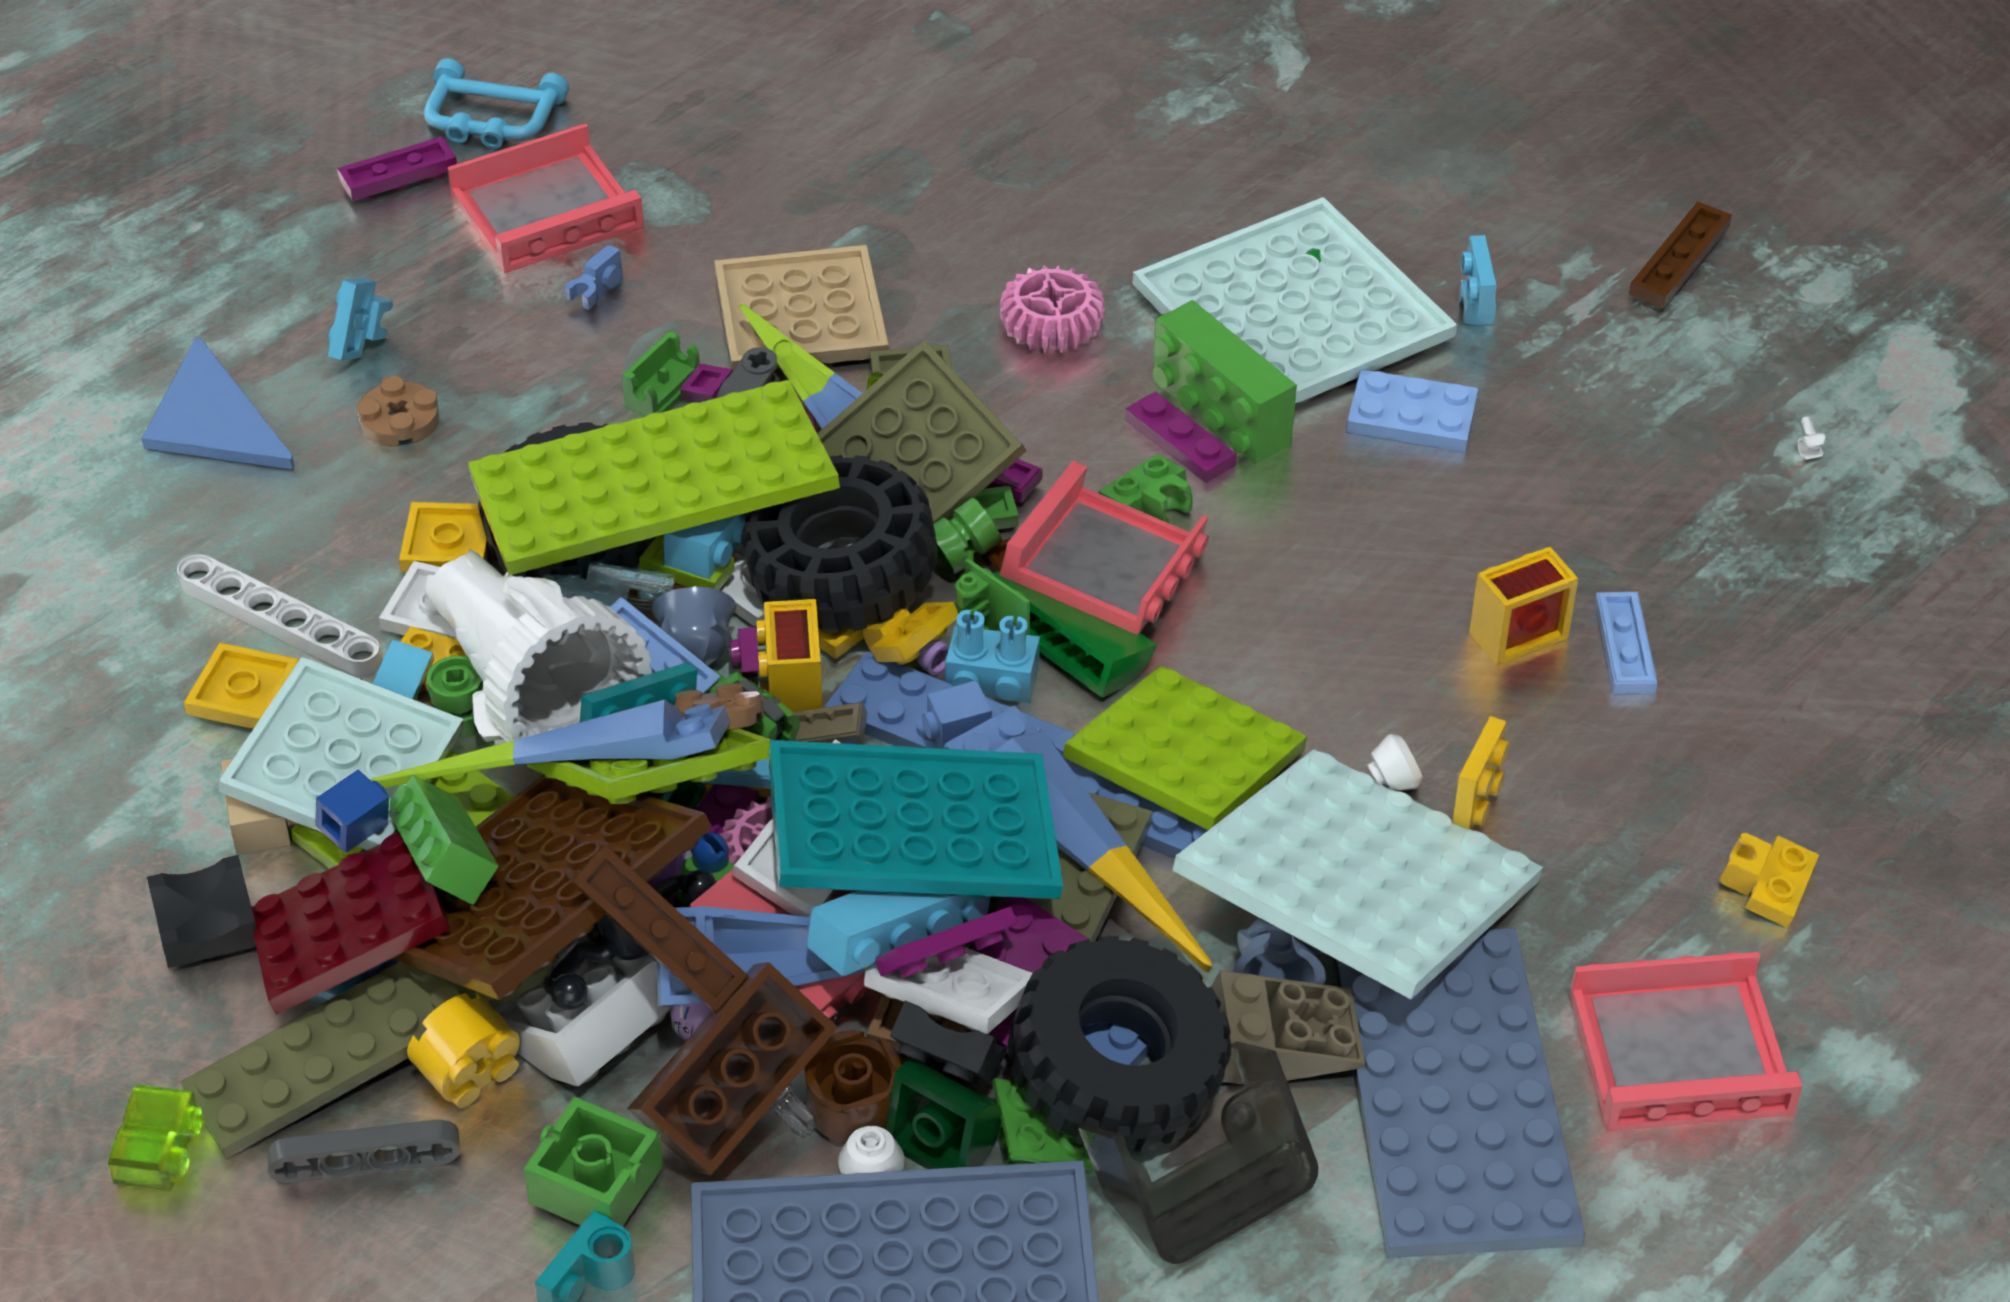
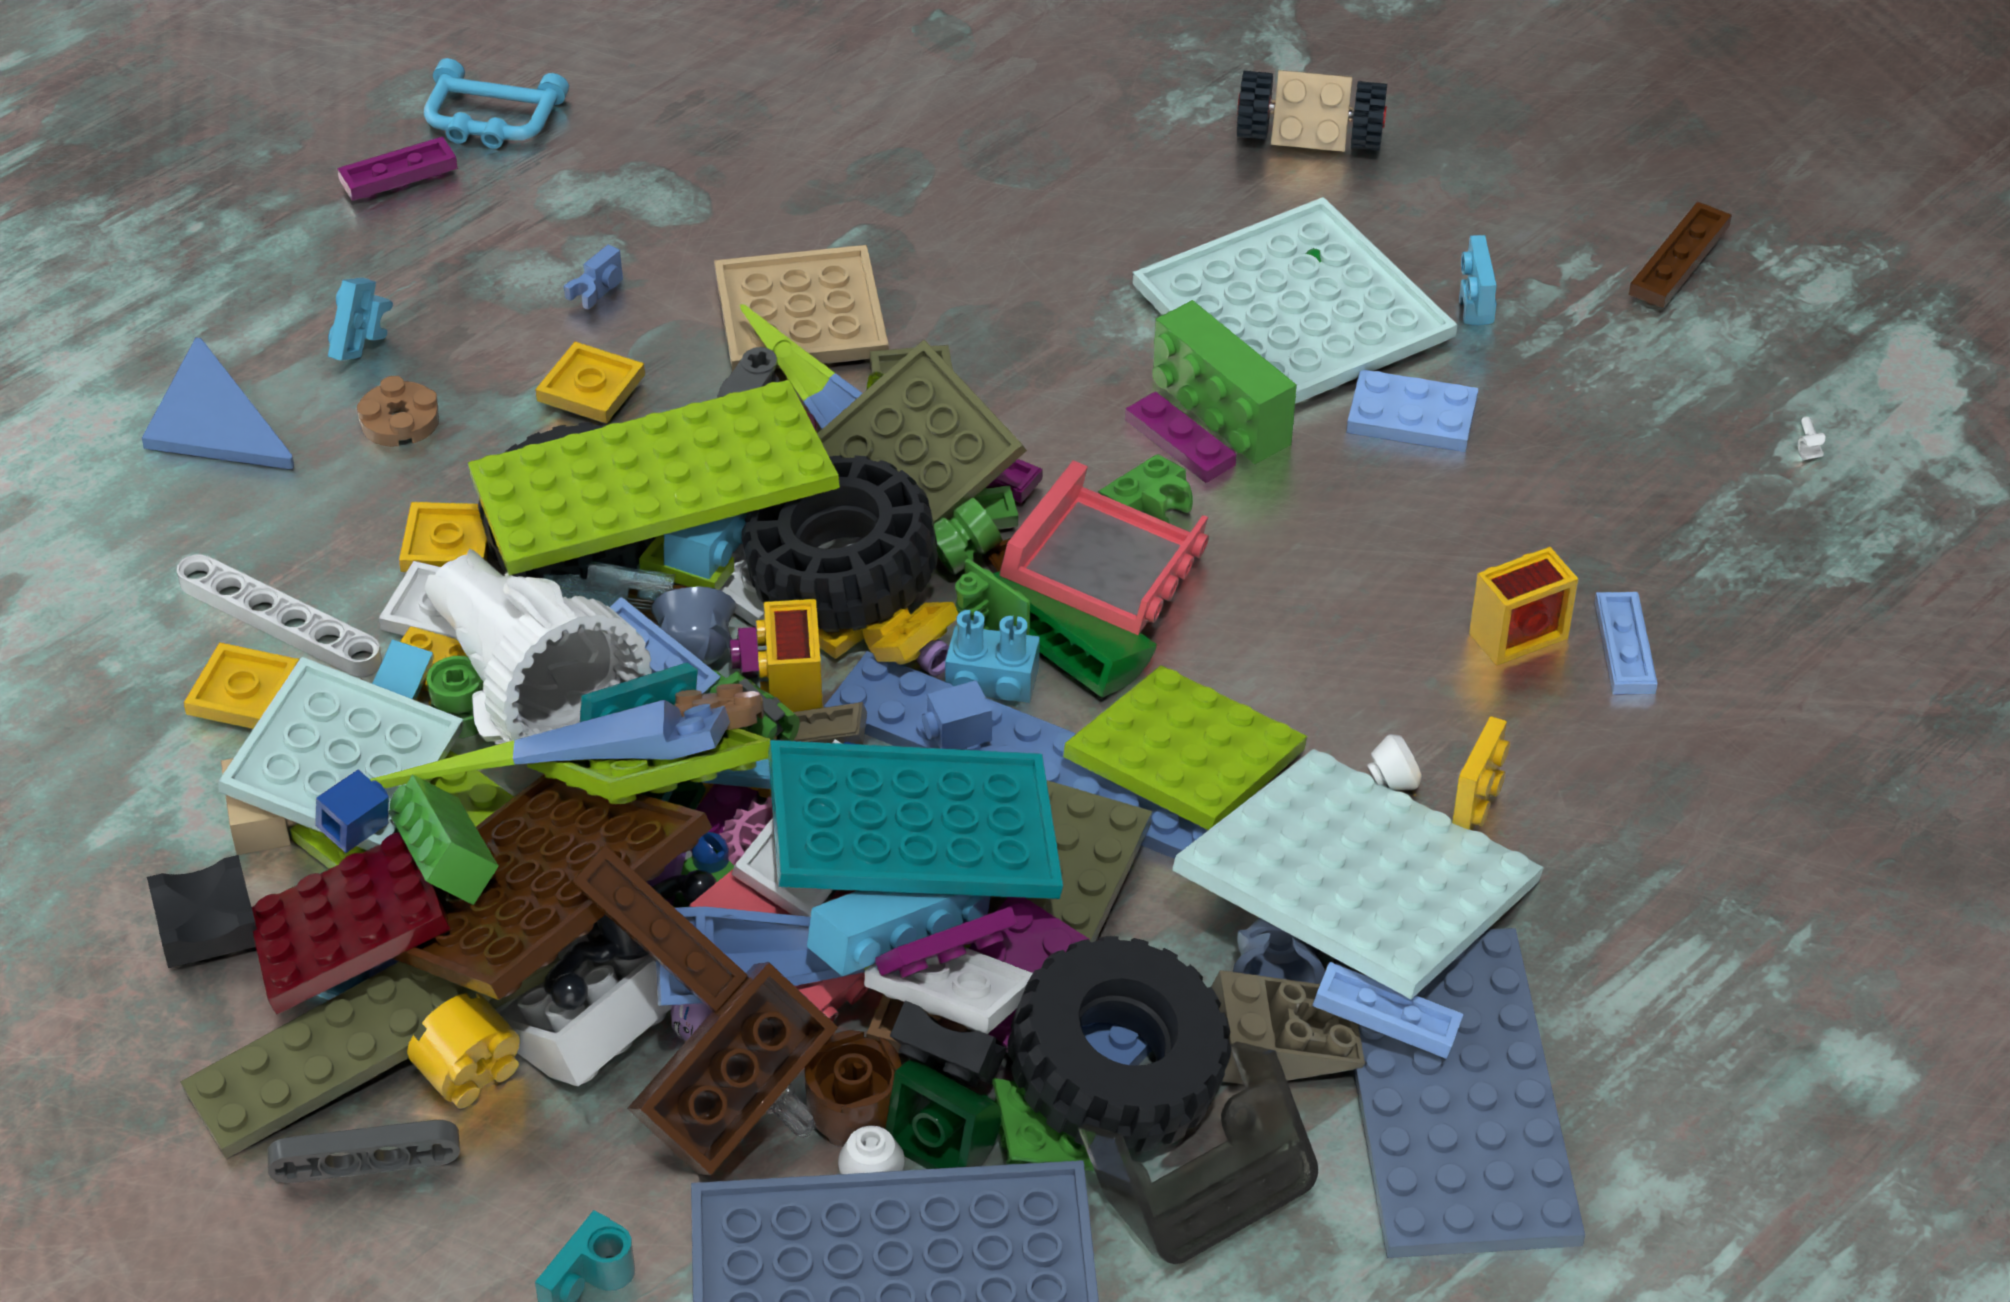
clear neon green brick [108,1084,203,1191] -> none
coral panel [448,123,644,274] -> none
bright green brick [523,1096,663,1226] -> none
bright green hinge [622,331,700,417] -> none
magenta plate [680,363,733,403] -> none
medium blue plate [943,705,1212,972] -> none
bright pink gear [1000,265,1105,353] -> none
panel [1569,952,1803,1132] -> none
yellow plate [1719,833,1819,928] -> none
none -> yellow plate [535,341,645,424]
none -> plate [1237,70,1387,152]
none -> light blue plate [1312,962,1463,1059]

